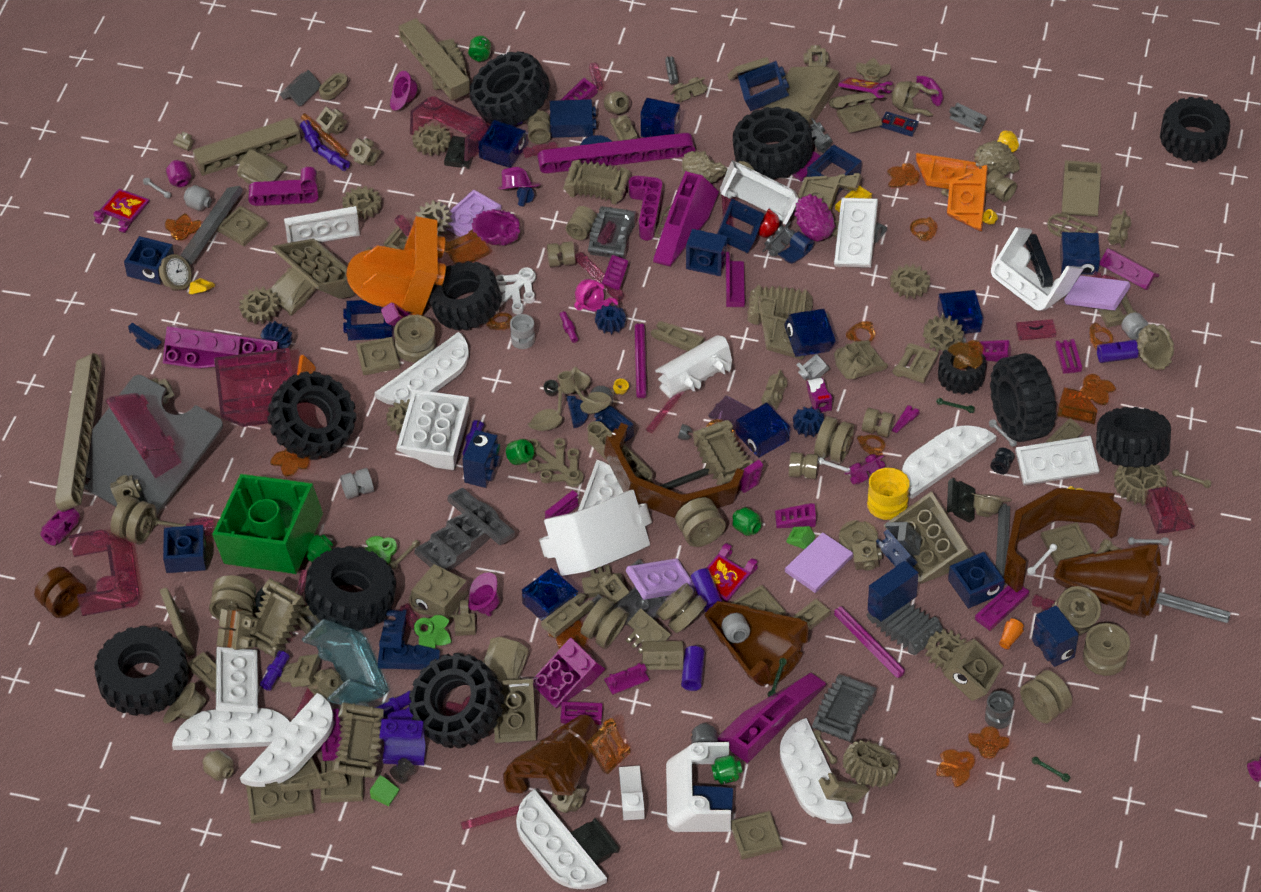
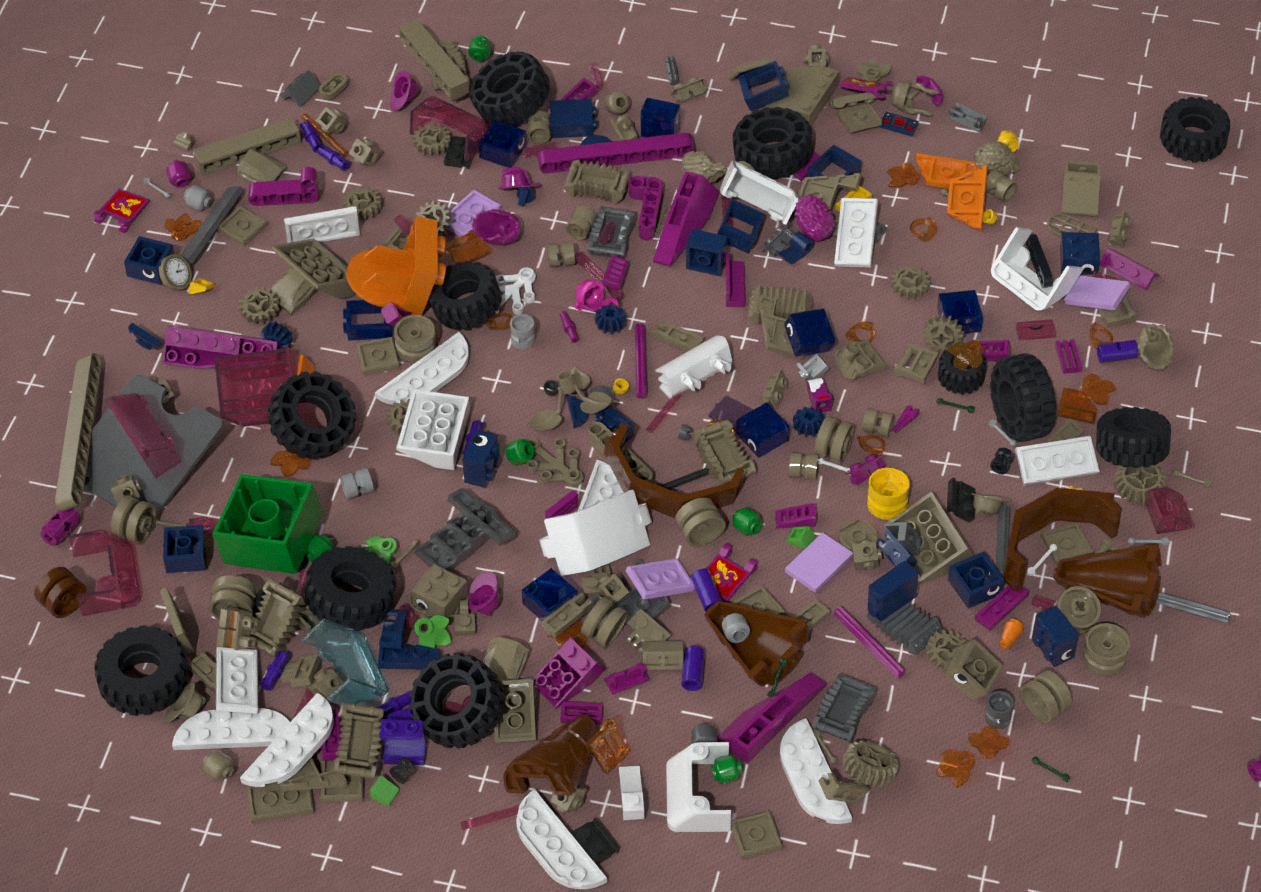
dark tan wheel [656,583,707,633] -> none
dark blue hinge [692,785,733,813] -> none
magenta plate [740,460,763,493] -> none
red hair [757,209,780,238] -> none
dark grey hinge [810,118,833,153] -> none
white plate [902,426,997,499] -> none
light grey head [1121,312,1148,340] -> none

